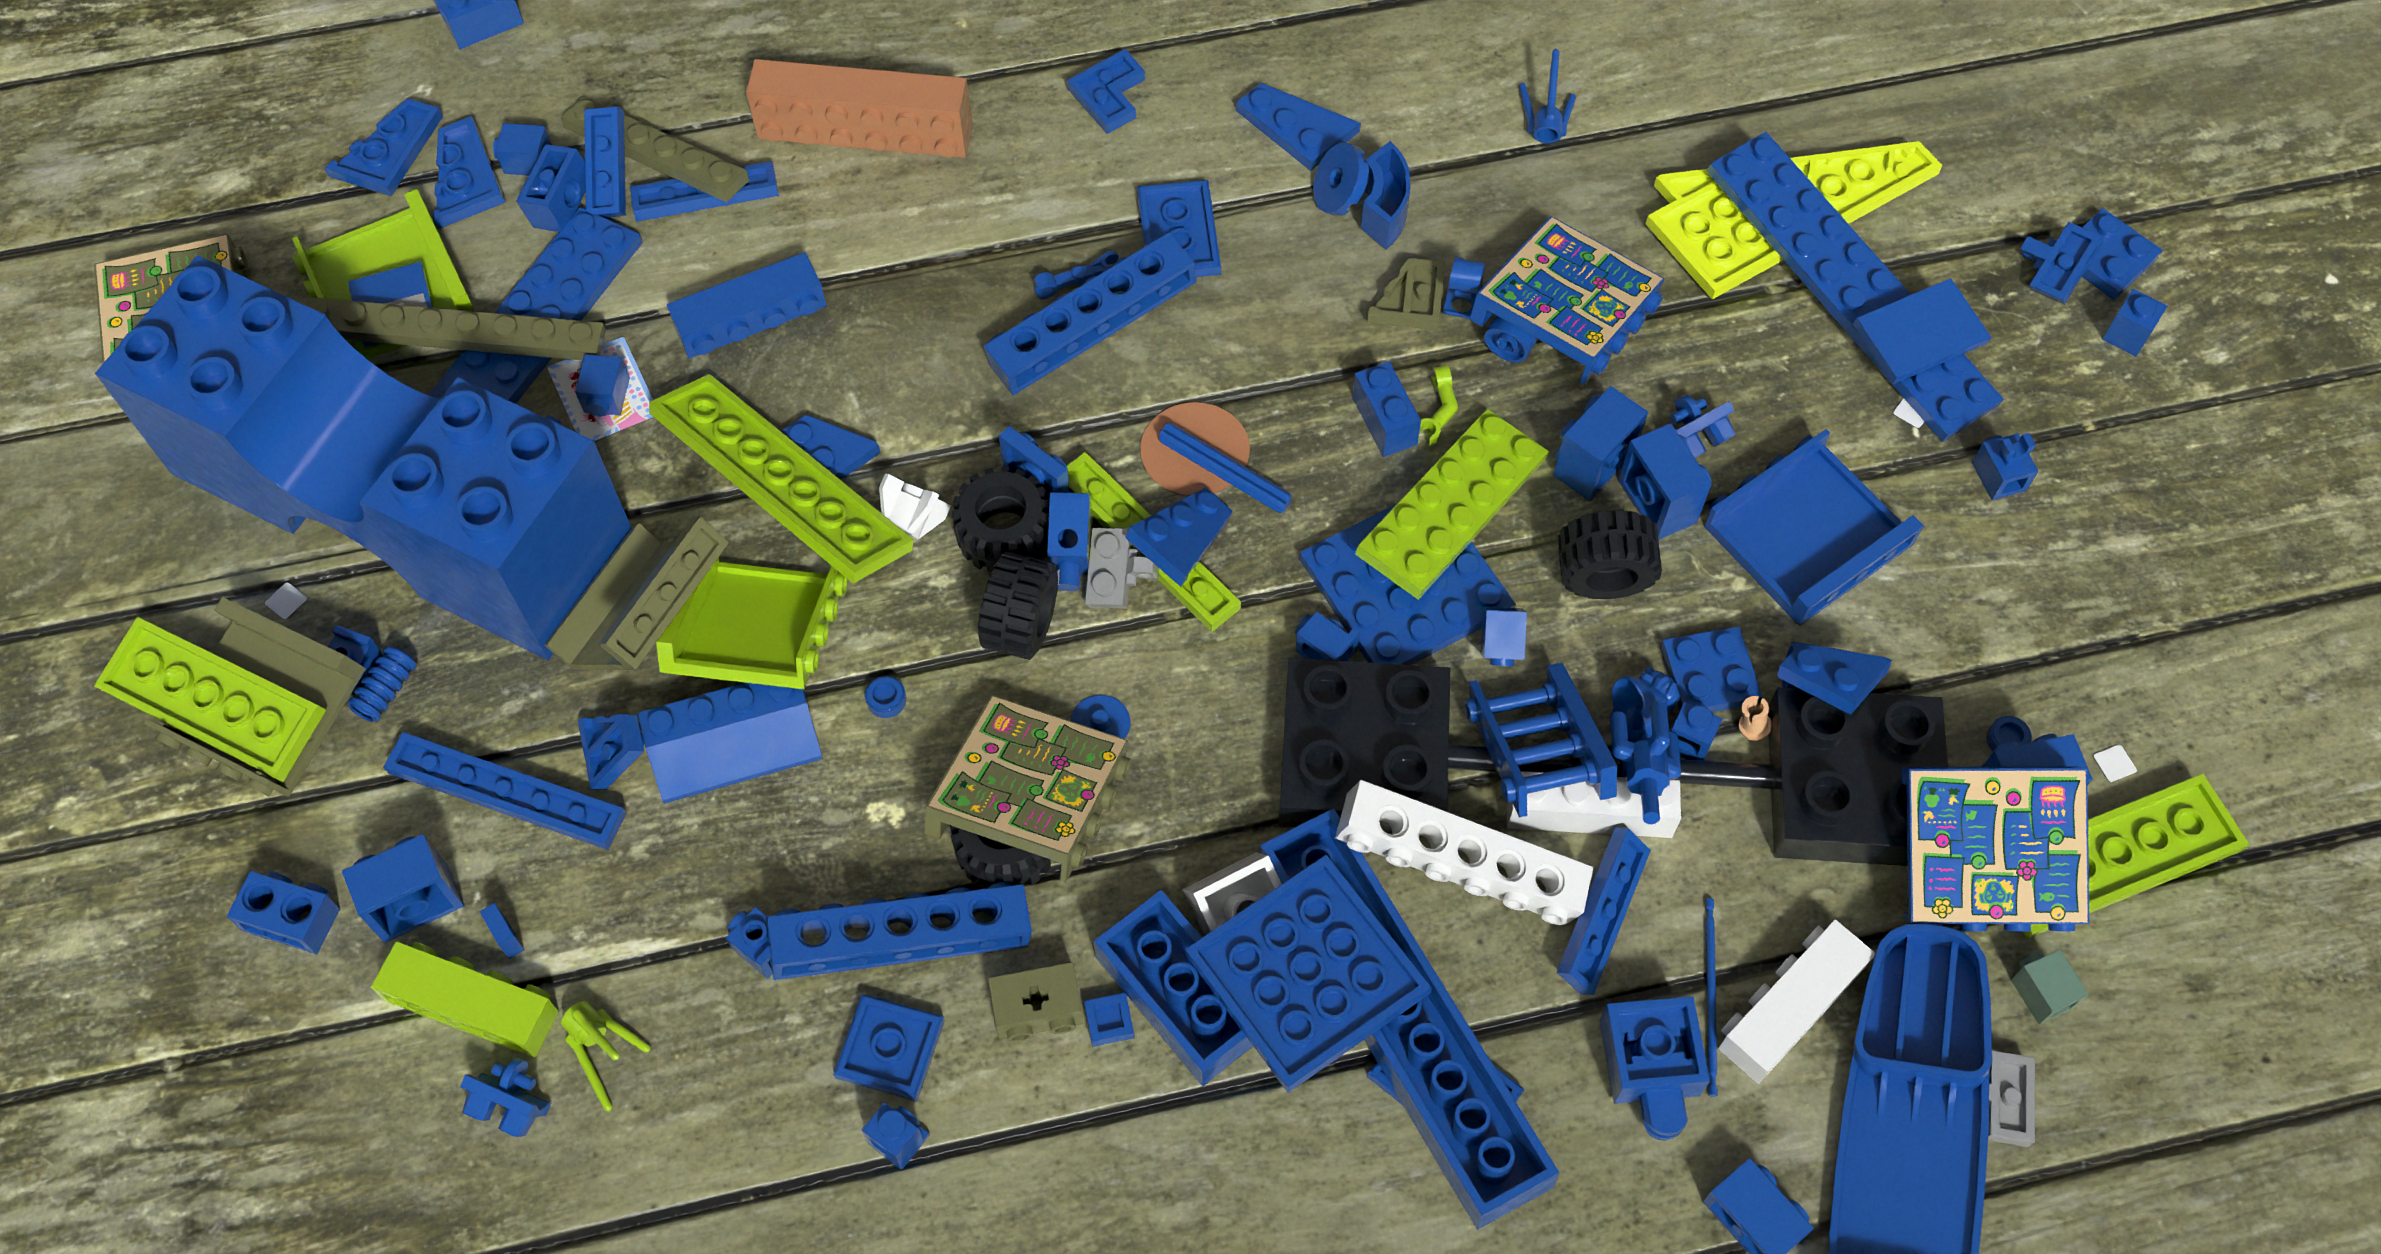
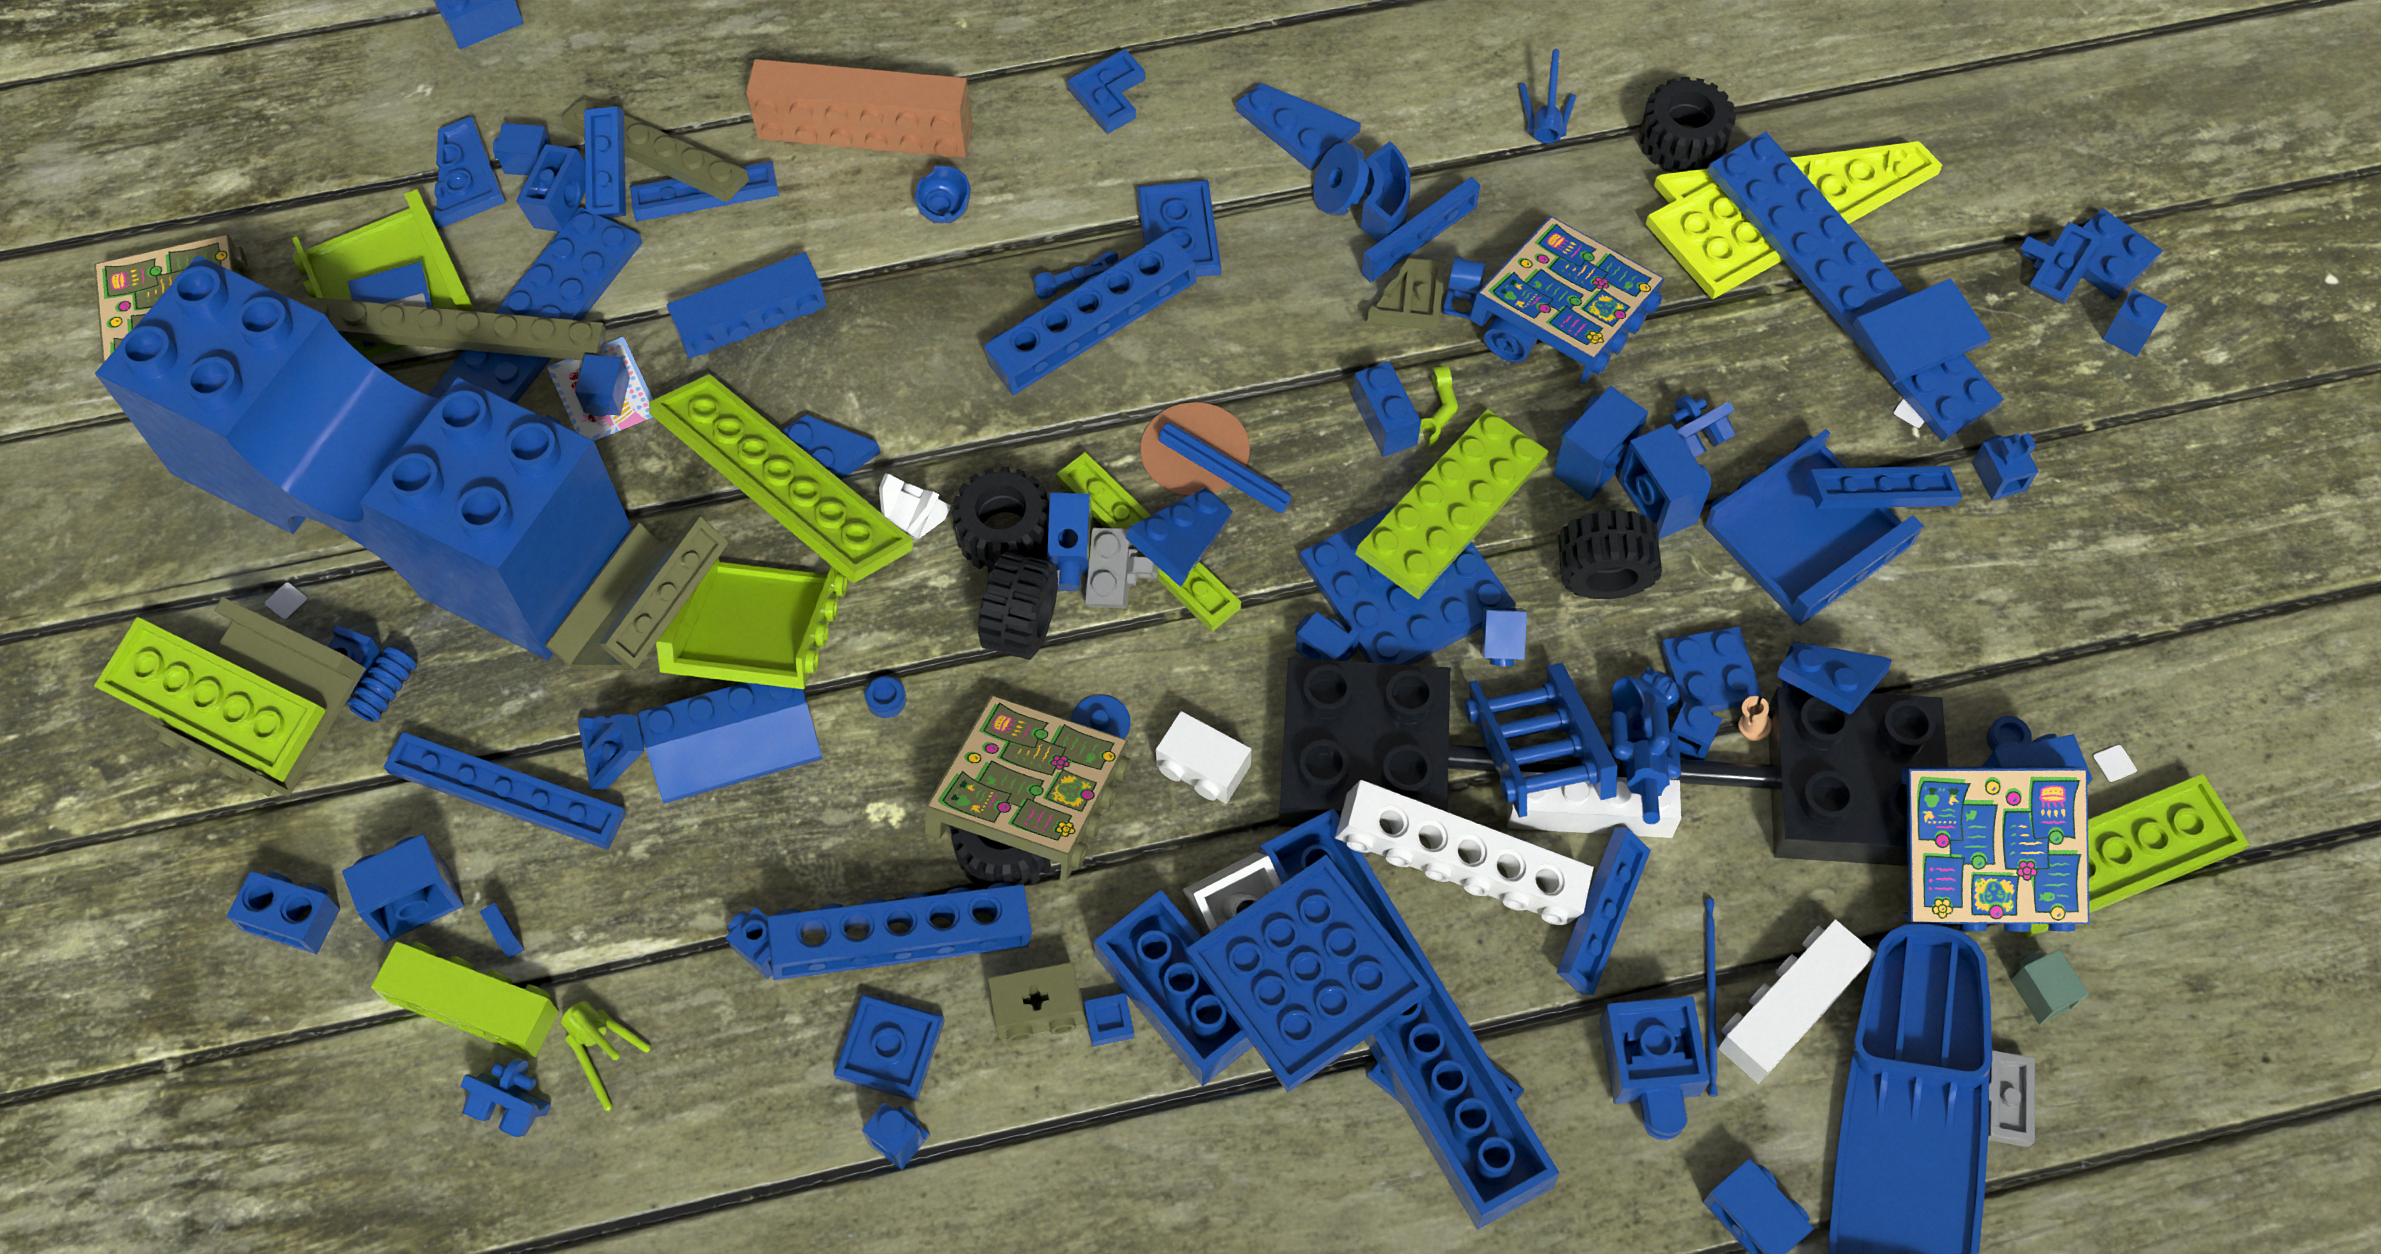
blue wing [324,98,443,196] -> none
blue plate [999,426,1070,503] -> none
none -> blue hair [915,165,971,223]
none -> white brick [1156,711,1252,804]
none -> blue tile [1362,177,1480,282]
none -> black tyre [1639,77,1736,172]
none -> blue plate [1805,466,1962,510]

